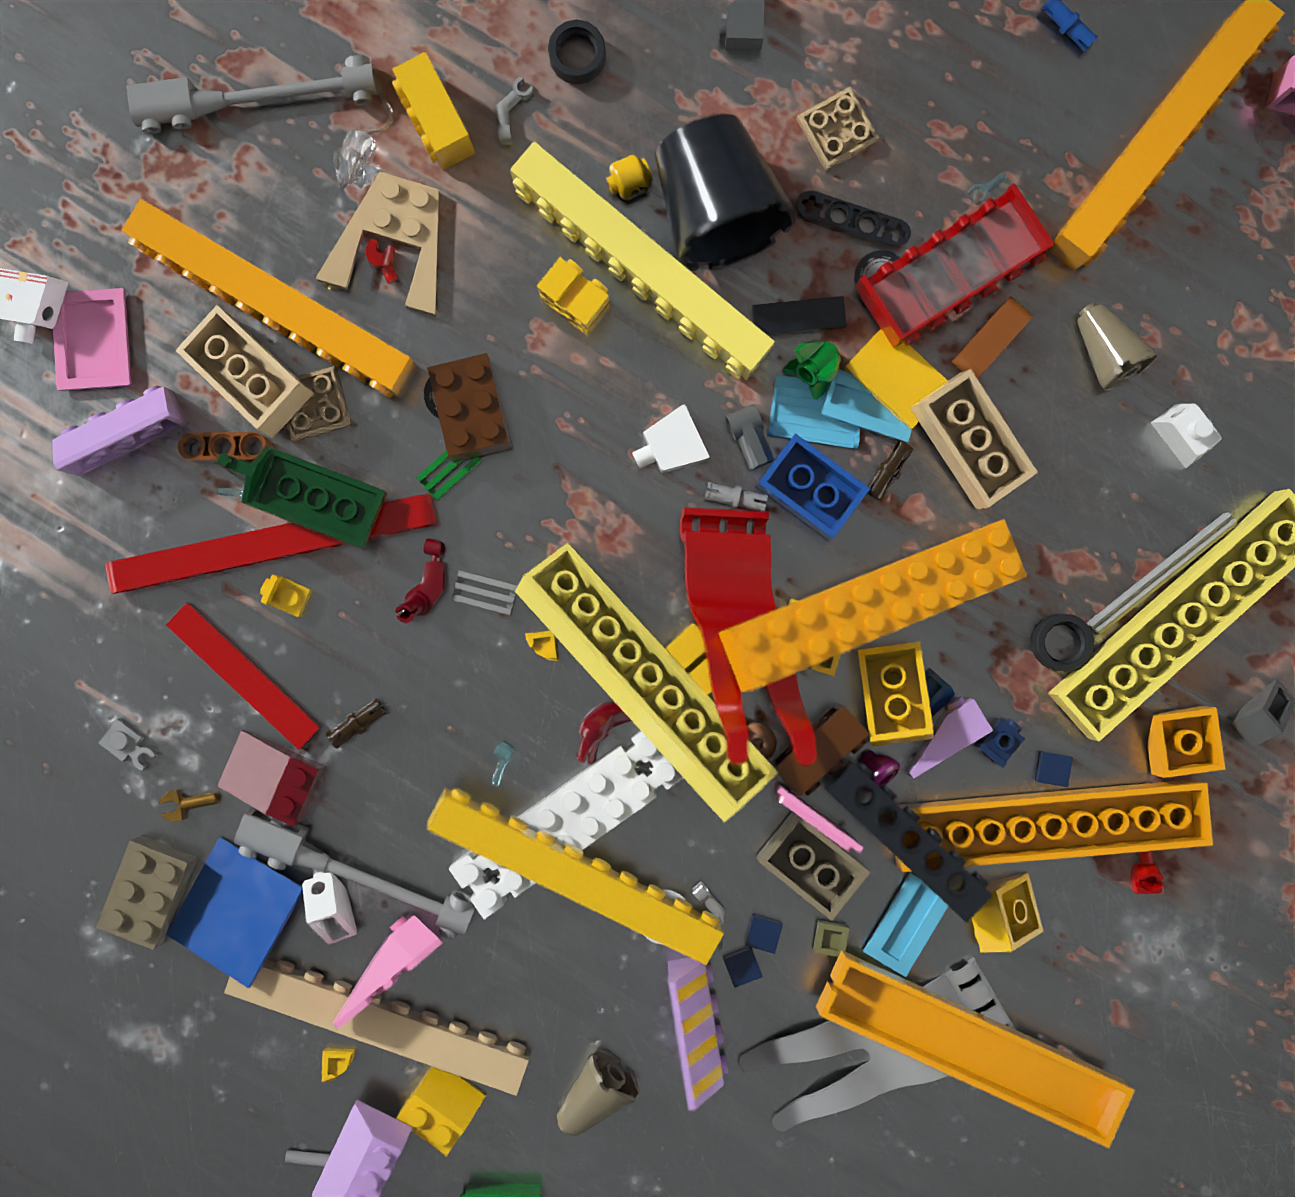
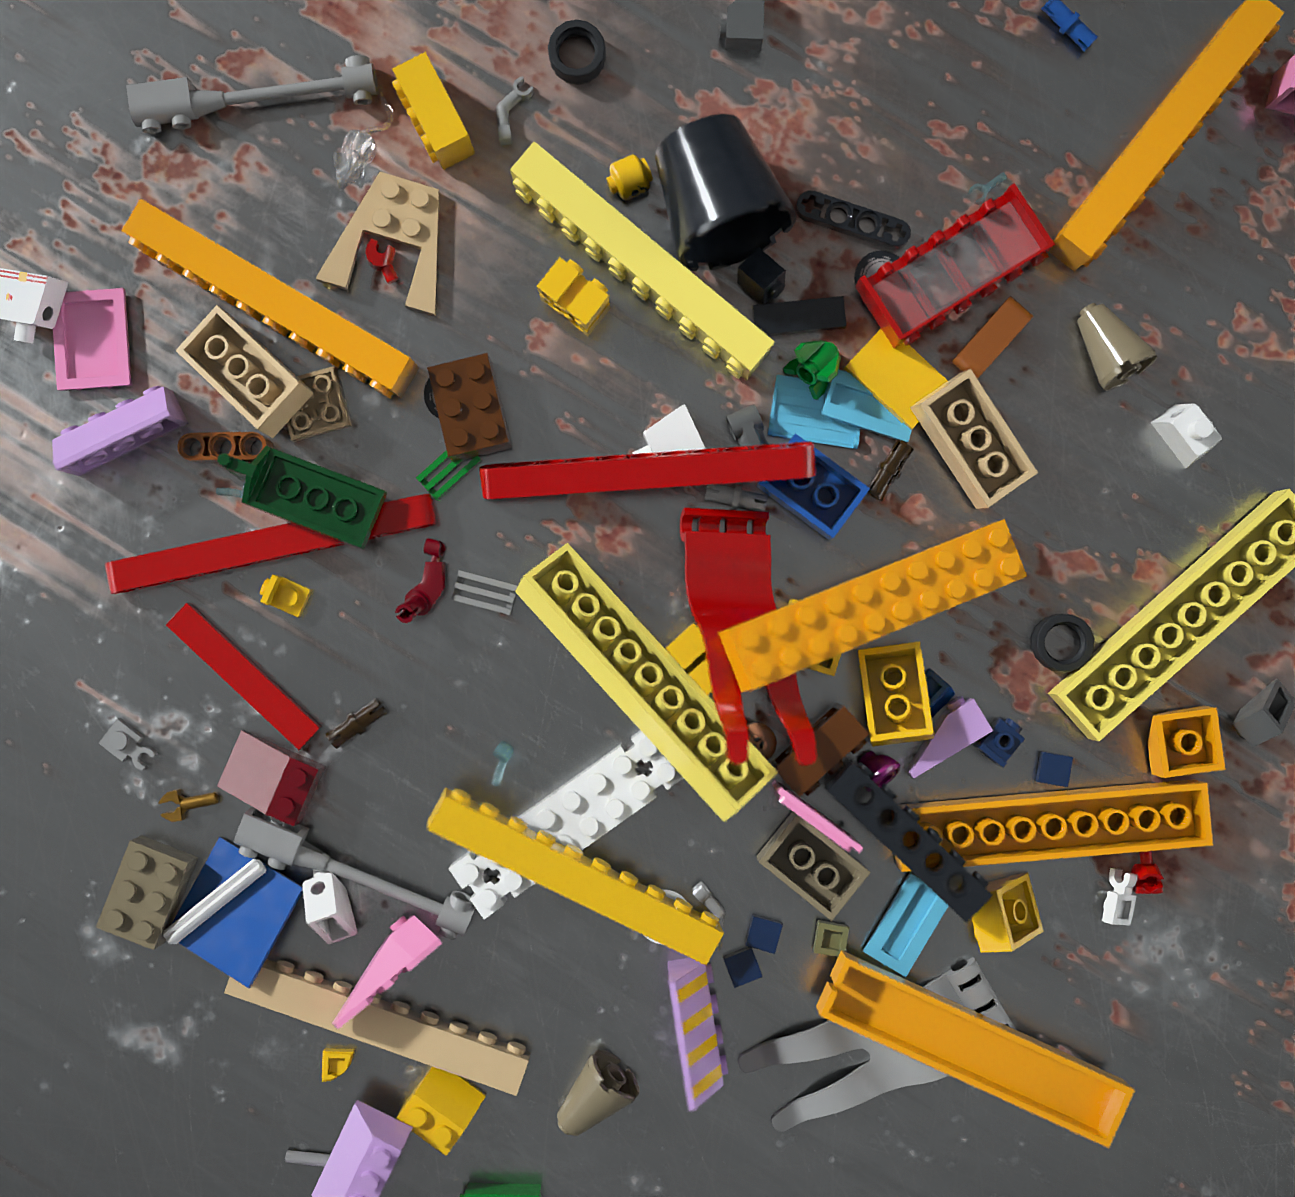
yellow tile [525,631,559,661] -> none
dark red arm [576,701,632,764] -> none
tan tile [796,87,880,171] -> none
light grey axle [1087,512,1238,635] -> none
none -> white axle [163,859,266,944]
none -> red beam [479,442,816,499]
none -> black brick [737,248,786,305]
none -> white plate [1102,868,1138,926]

